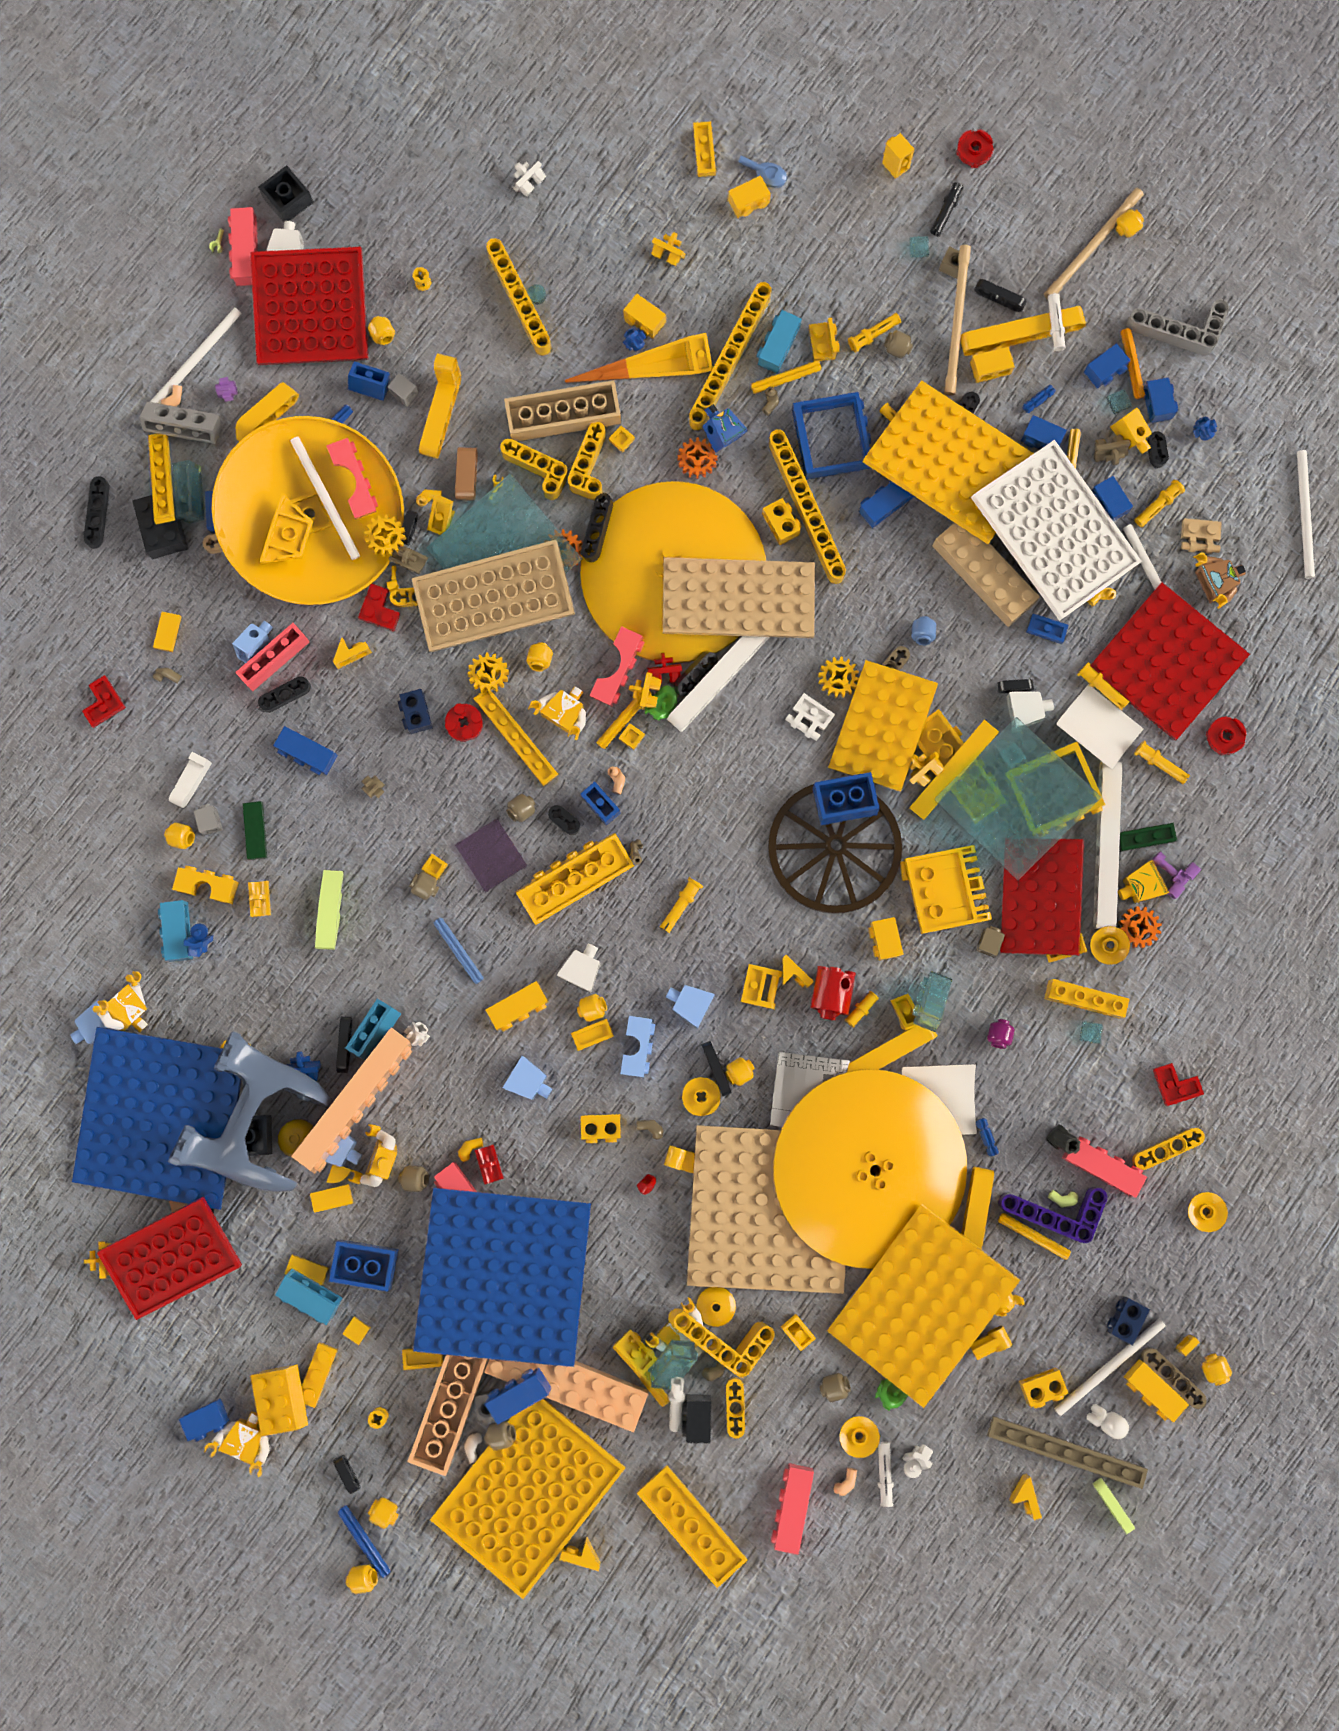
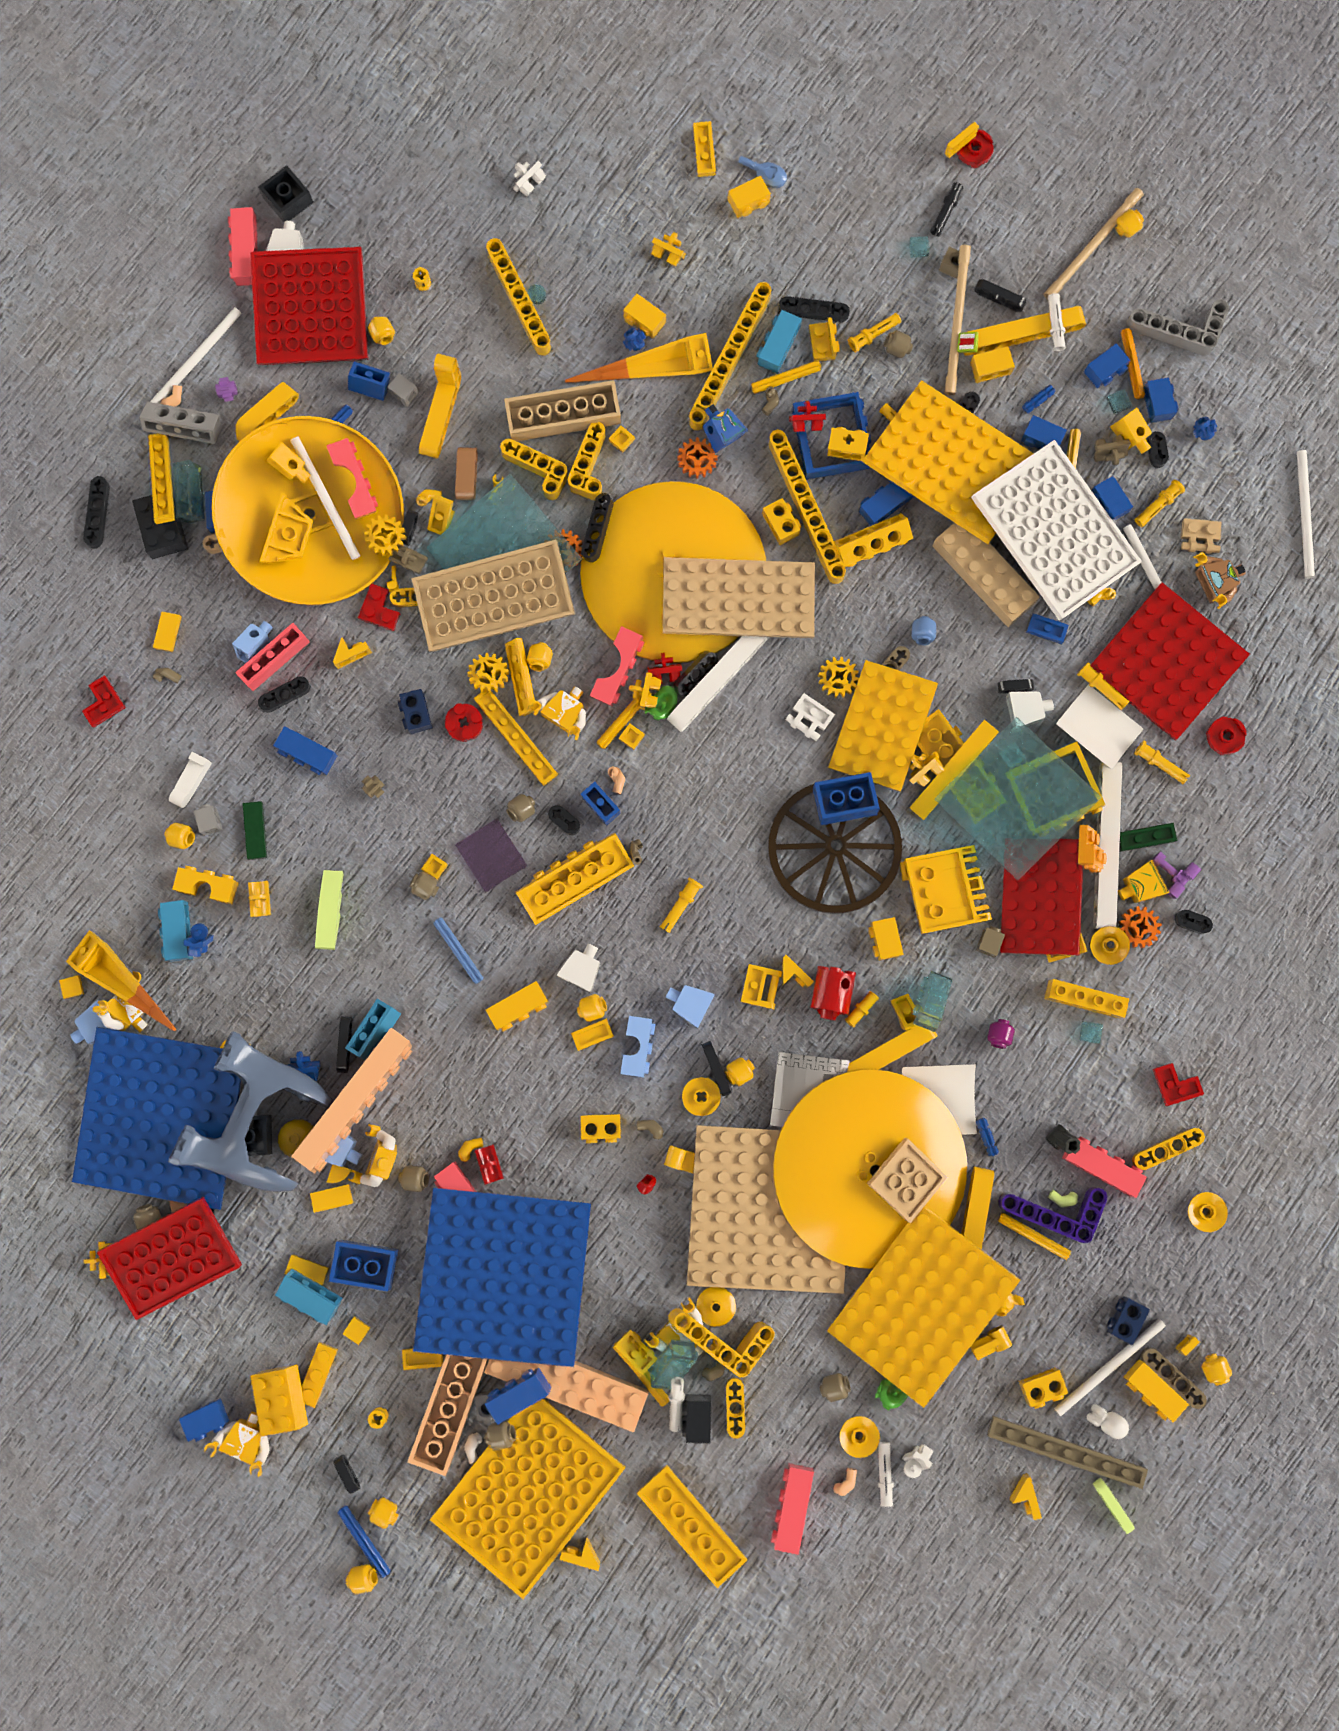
yellowish green hand [209,229,224,253] -> none
white gear [404,1022,430,1046] -> none
light blue torso [503,1056,553,1100] -> none
yellow slope [781,1314,816,1351] -> none
yellow brick [882,133,914,179] -> none
none -> yellow tile [59,975,84,999]
none -> yellow plate [66,930,176,1031]
none -> dark tan head [133,1204,161,1230]
none -> yellow torso [266,442,310,484]
none -> yellow plate [505,638,536,716]
none -> black beam [779,296,850,323]
none -> red hips [789,401,826,432]
none -> yellow brick [827,427,869,462]
none -> yellow brick [834,513,913,567]
none -> tan plate [867,1138,948,1223]
none -> yellow tile [945,122,979,158]
none -> tile [957,332,979,353]
none -> light orange plate [1078,825,1107,873]
none -> black beam [1174,910,1213,934]

